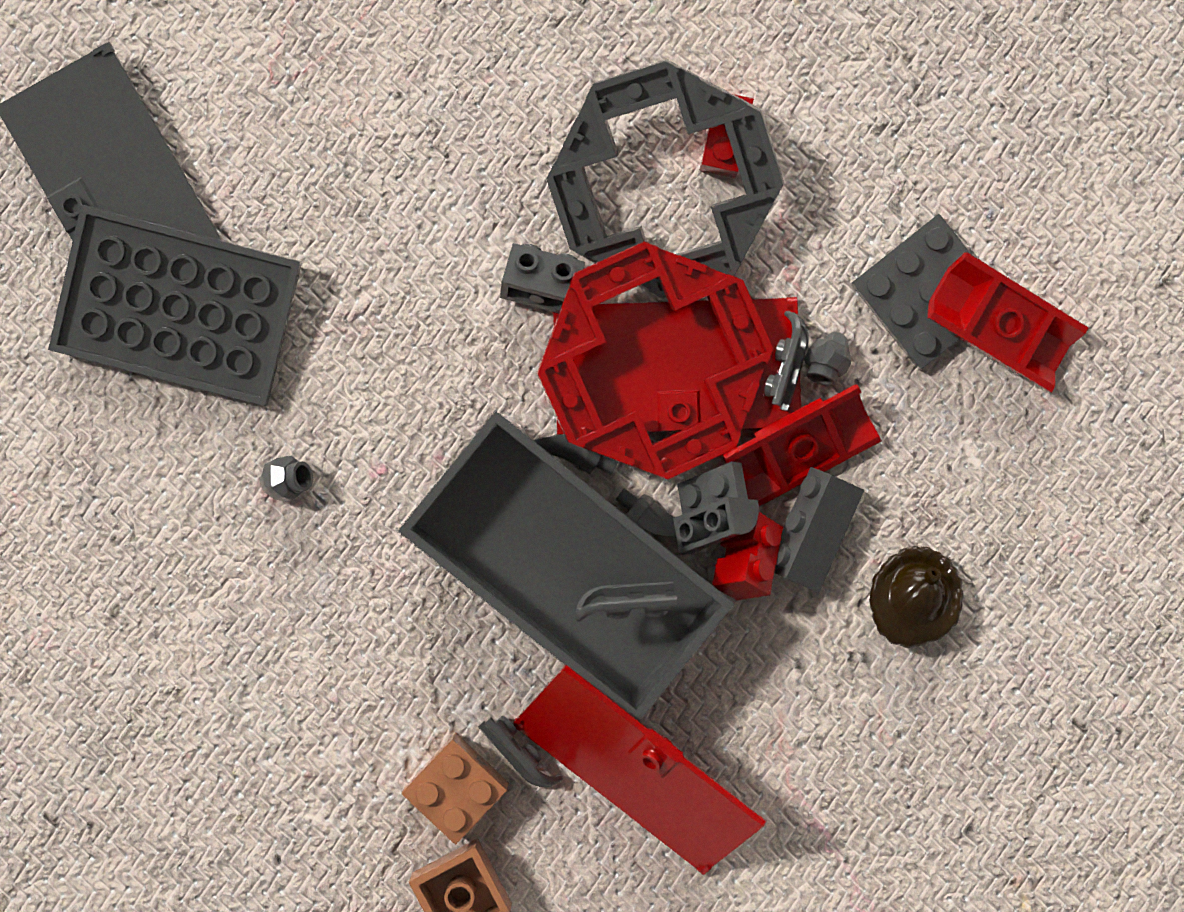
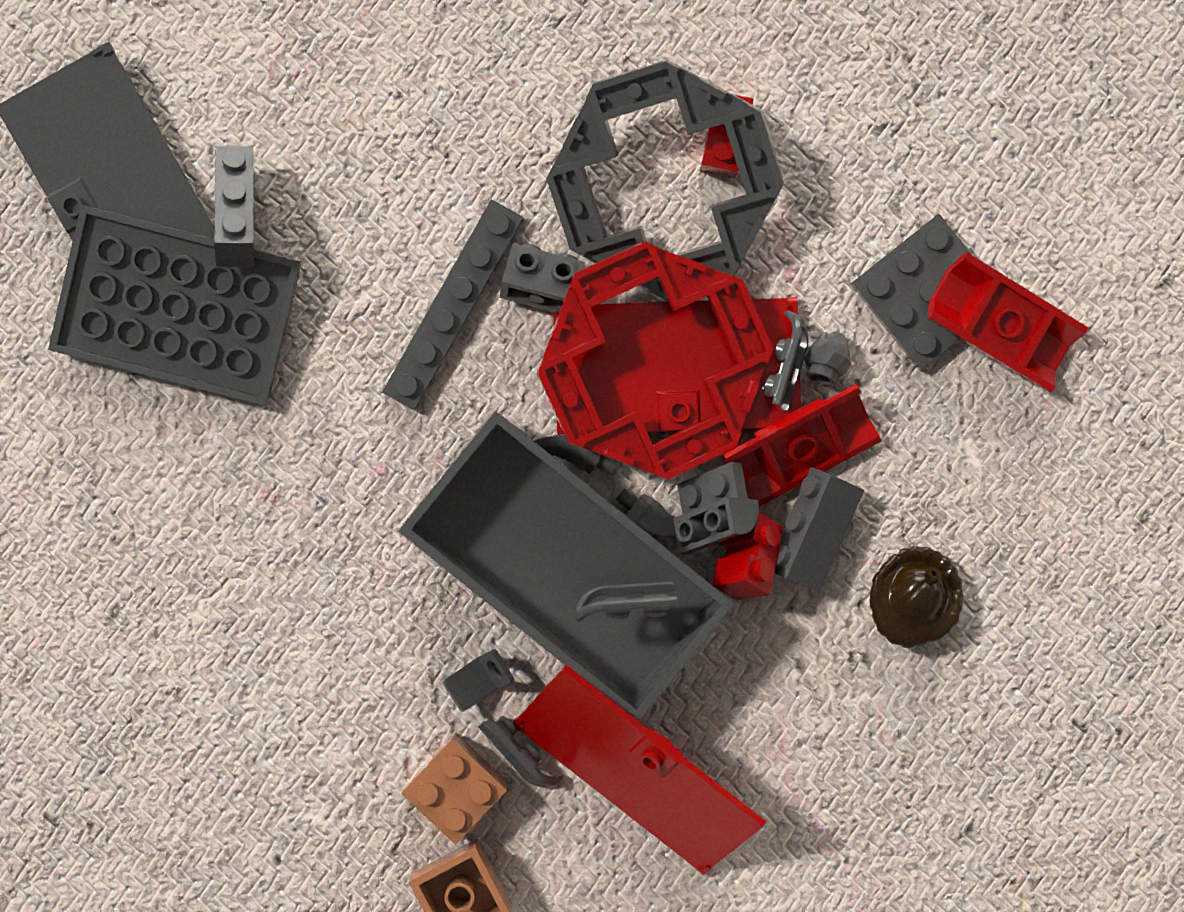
dark grey rock [260,456,313,502] -> none
none -> brick [214,146,254,267]
none -> dark grey plate [382,199,524,411]
none -> dark grey bracket [443,649,515,712]

